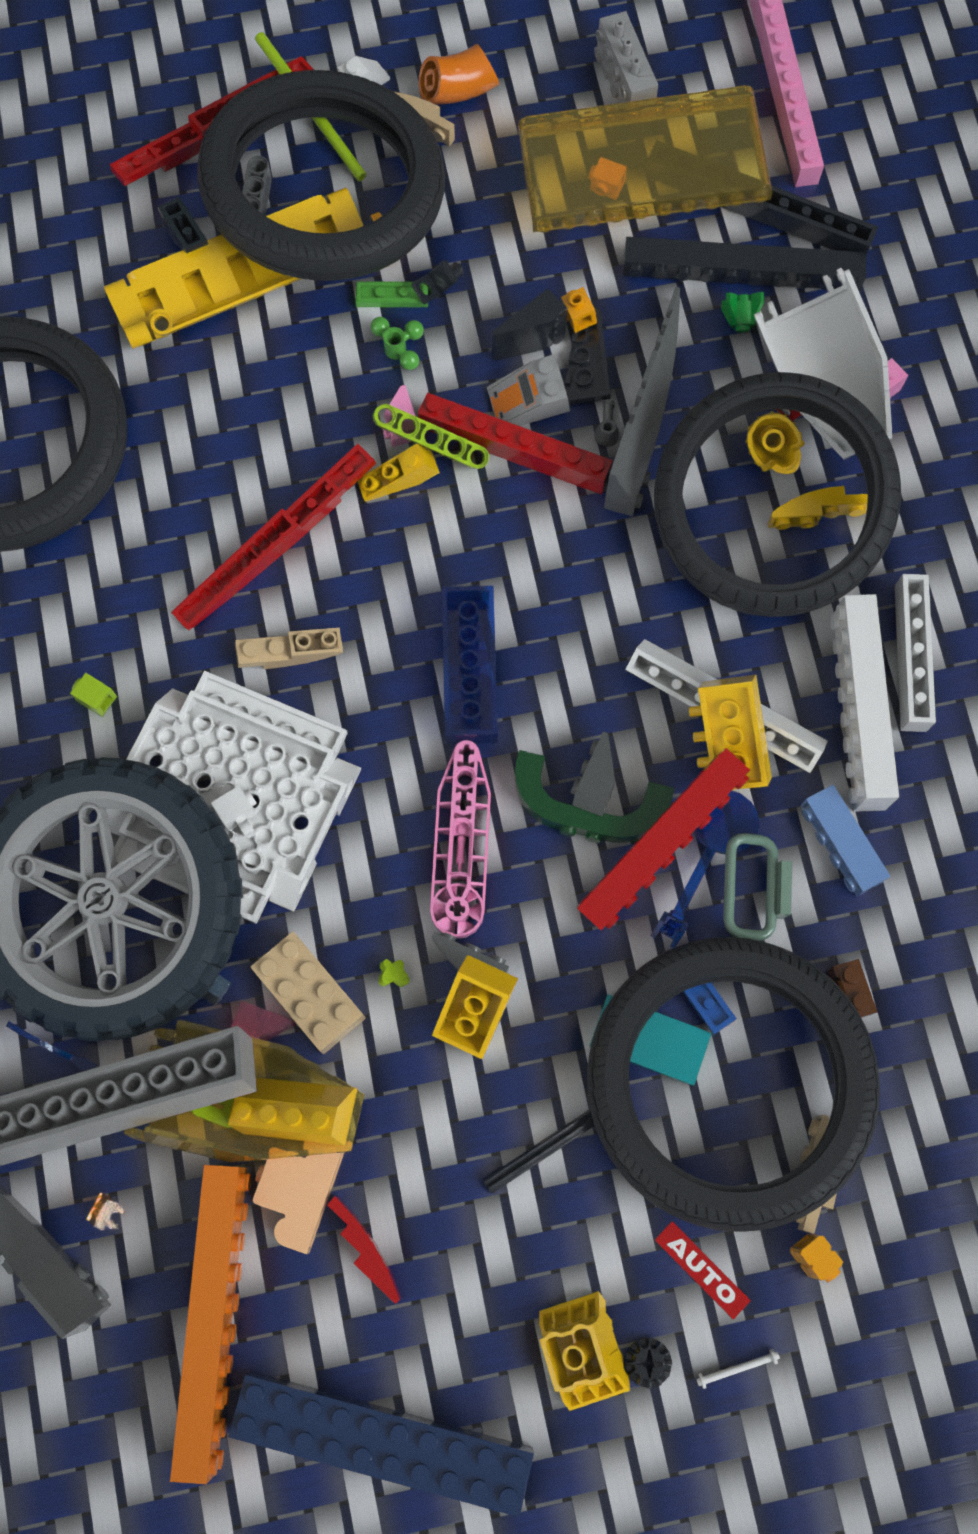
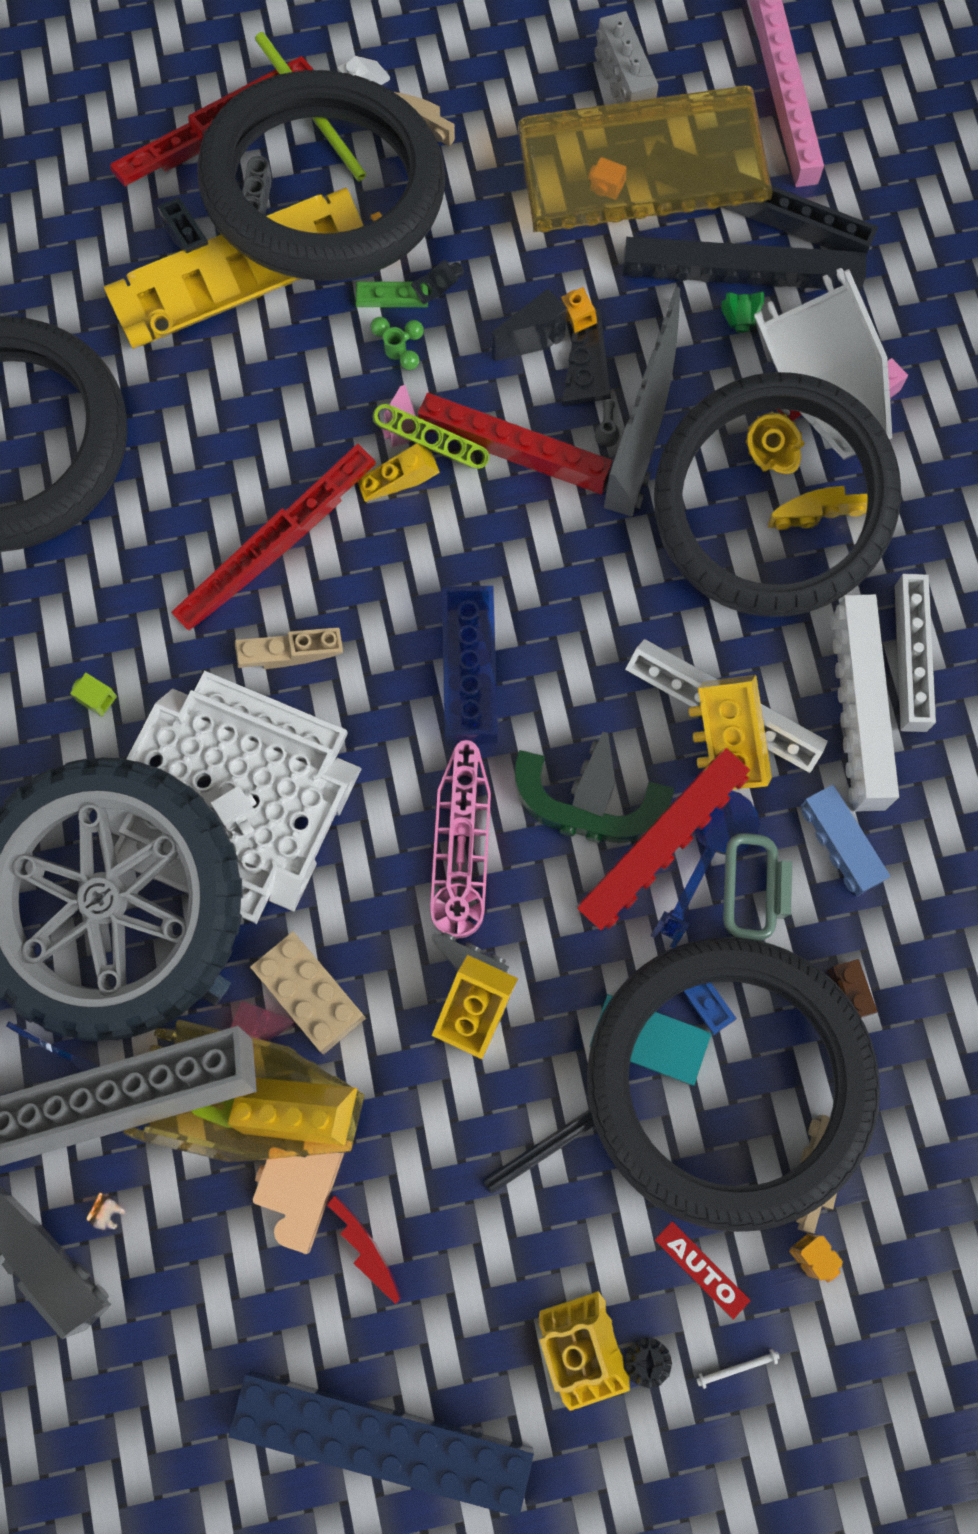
orange brick [170,1165,251,1484] -> none
lime piece [378,959,410,987] -> none
orange brick [418,43,500,104] -> none
light grey slope [487,354,570,426] -> none

